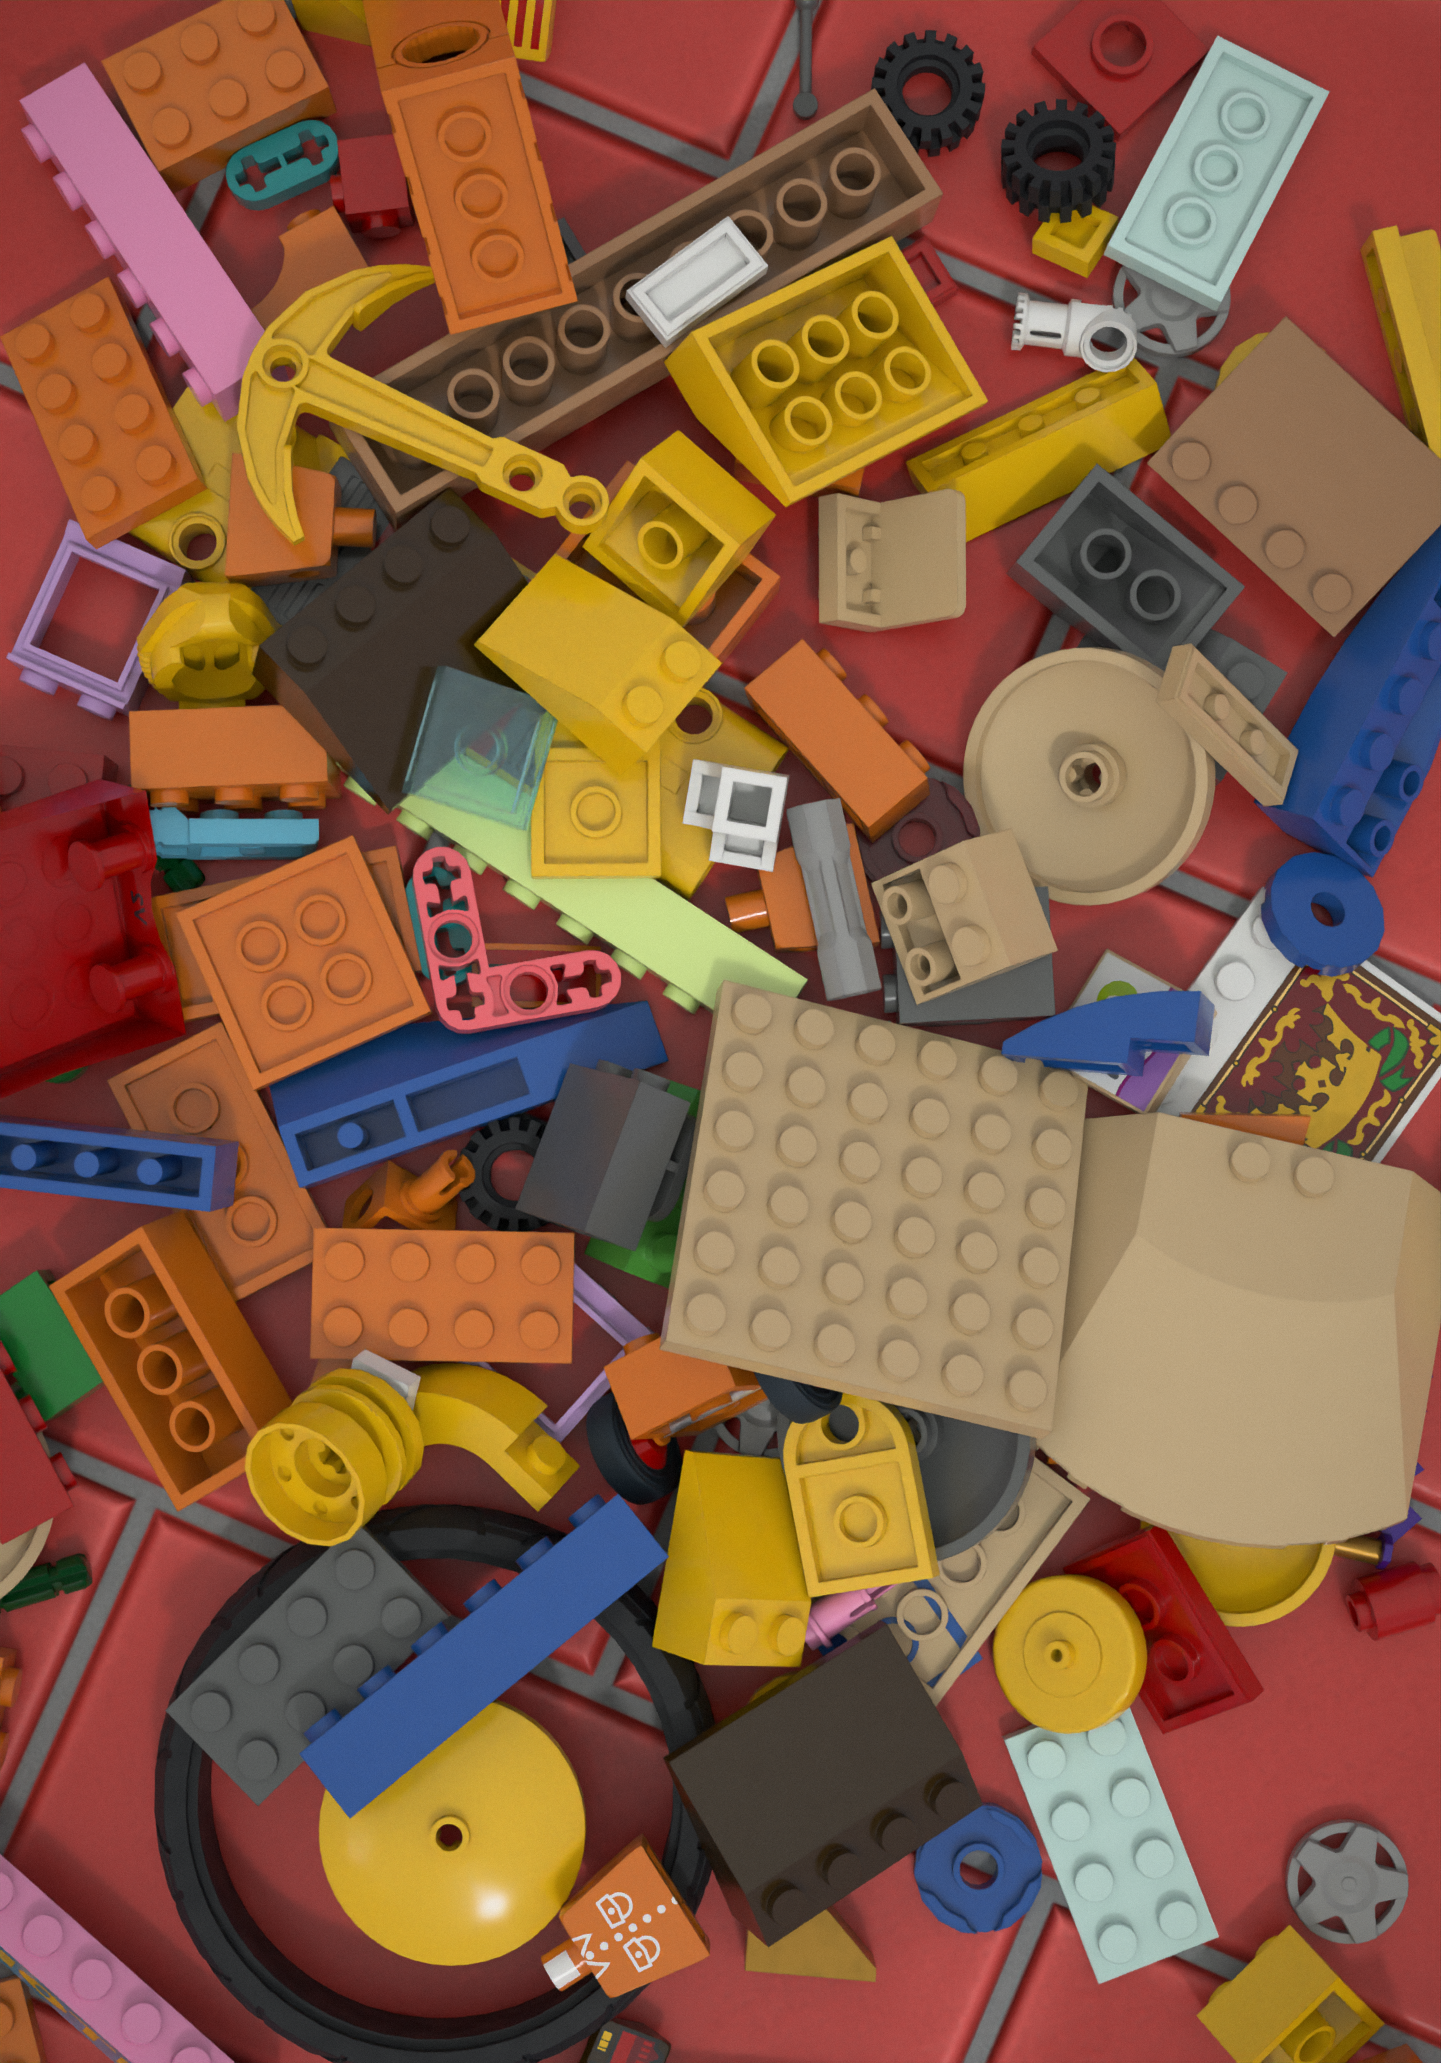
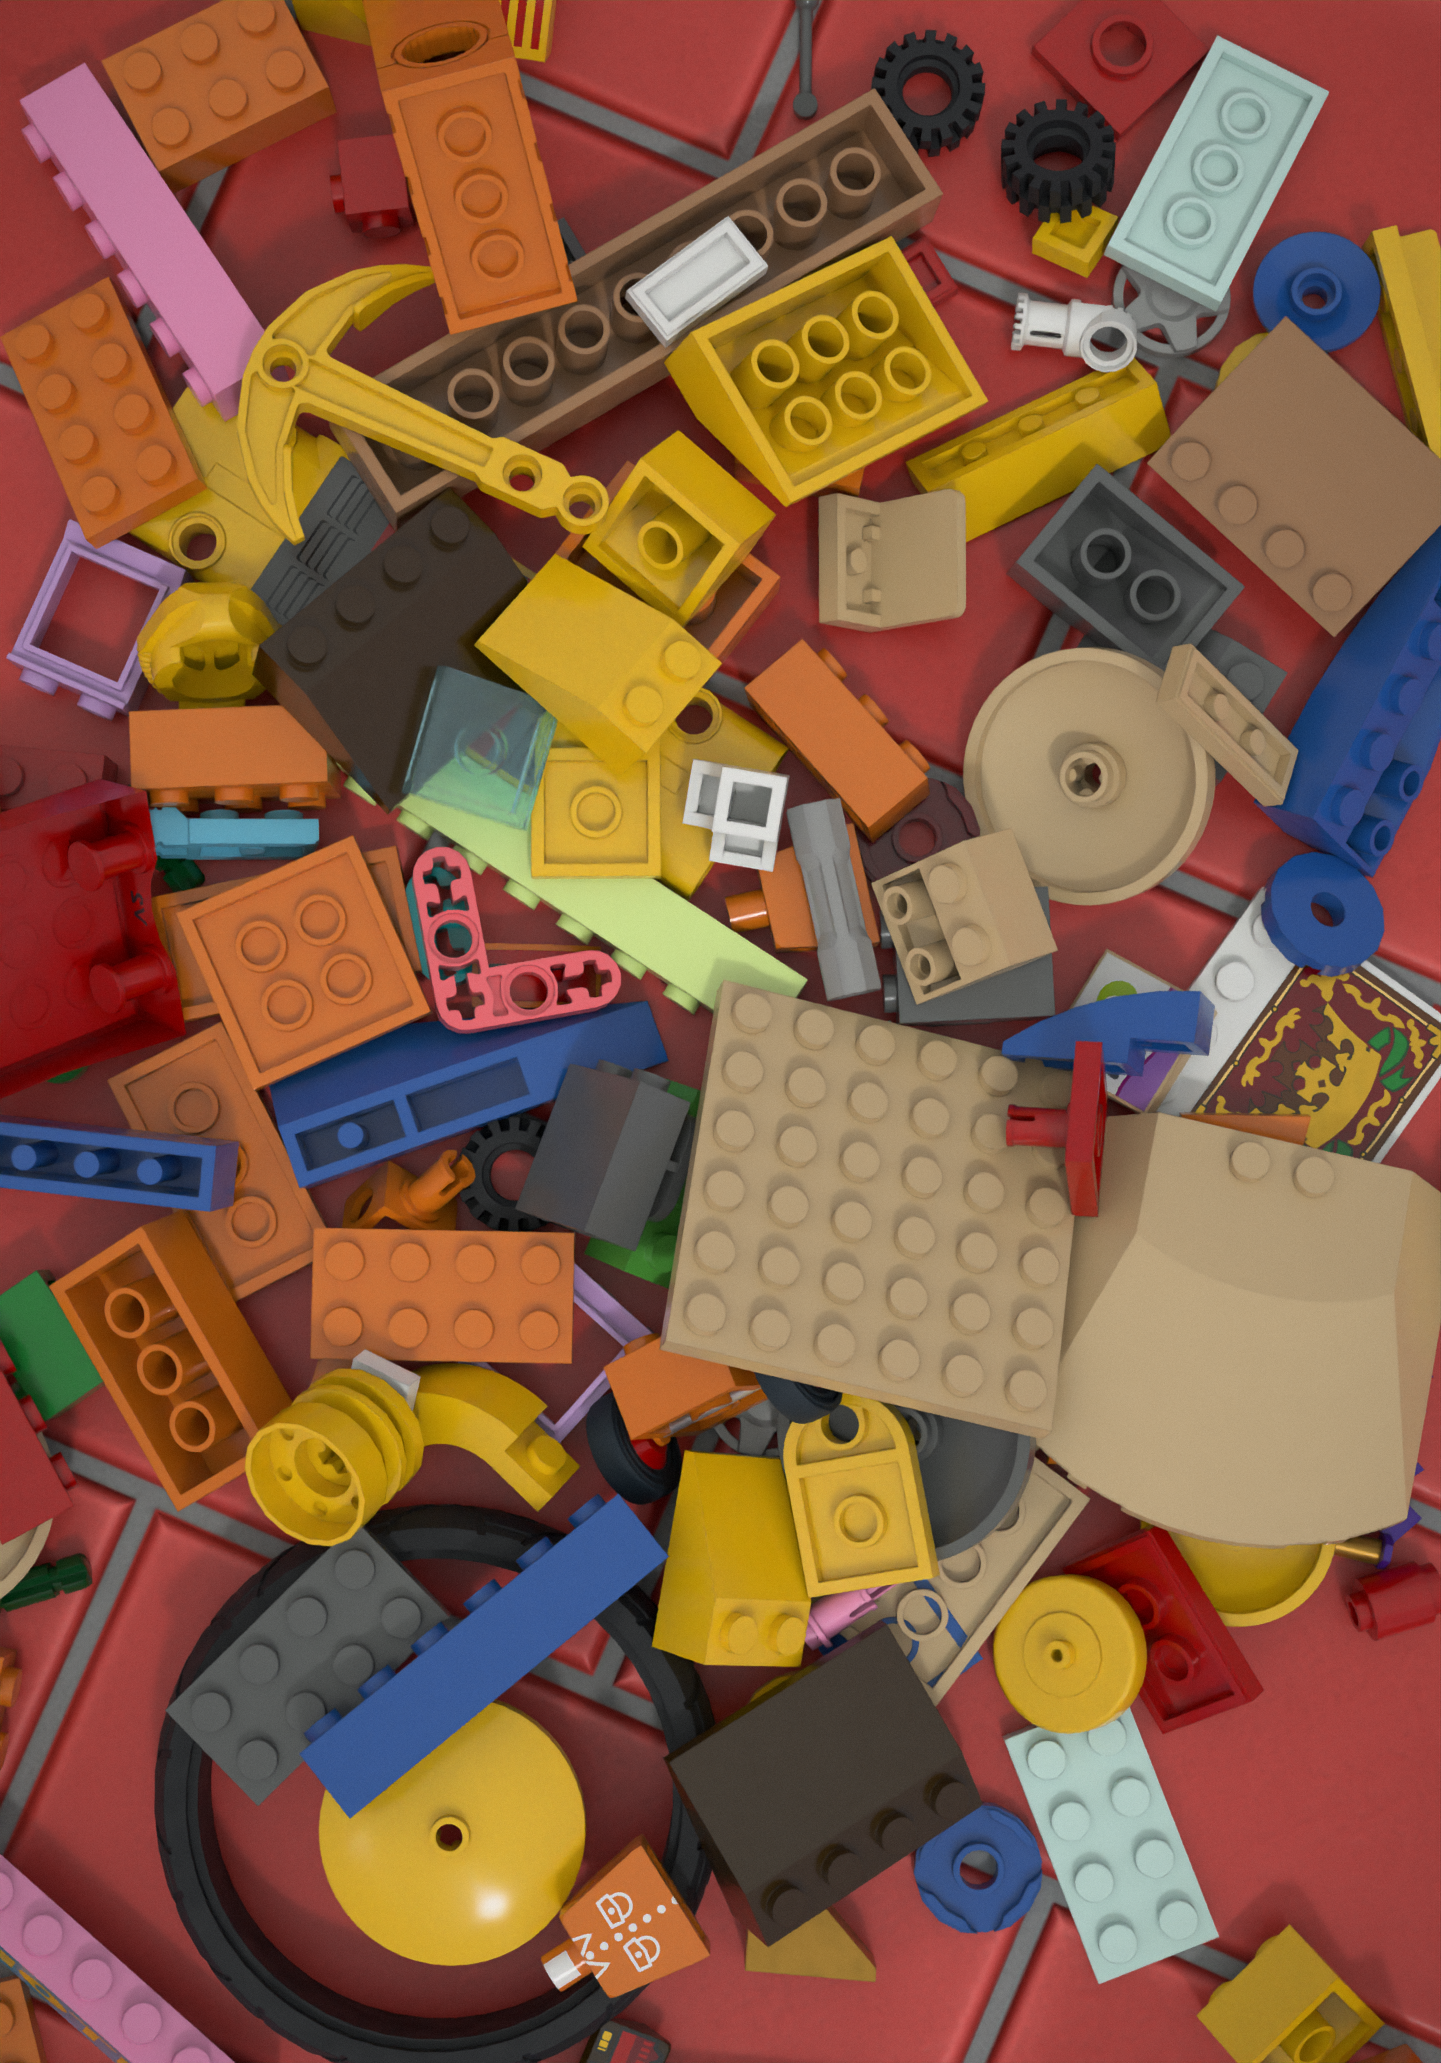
teal beam [225,120,340,211] -> none
orange torso [225,453,377,587] -> none
orange arch [250,206,368,331] -> none
light grey wheel [1285,1819,1409,1944] -> none
none -> red tile [1006,1041,1108,1217]
none -> blue dish [1253,232,1381,353]

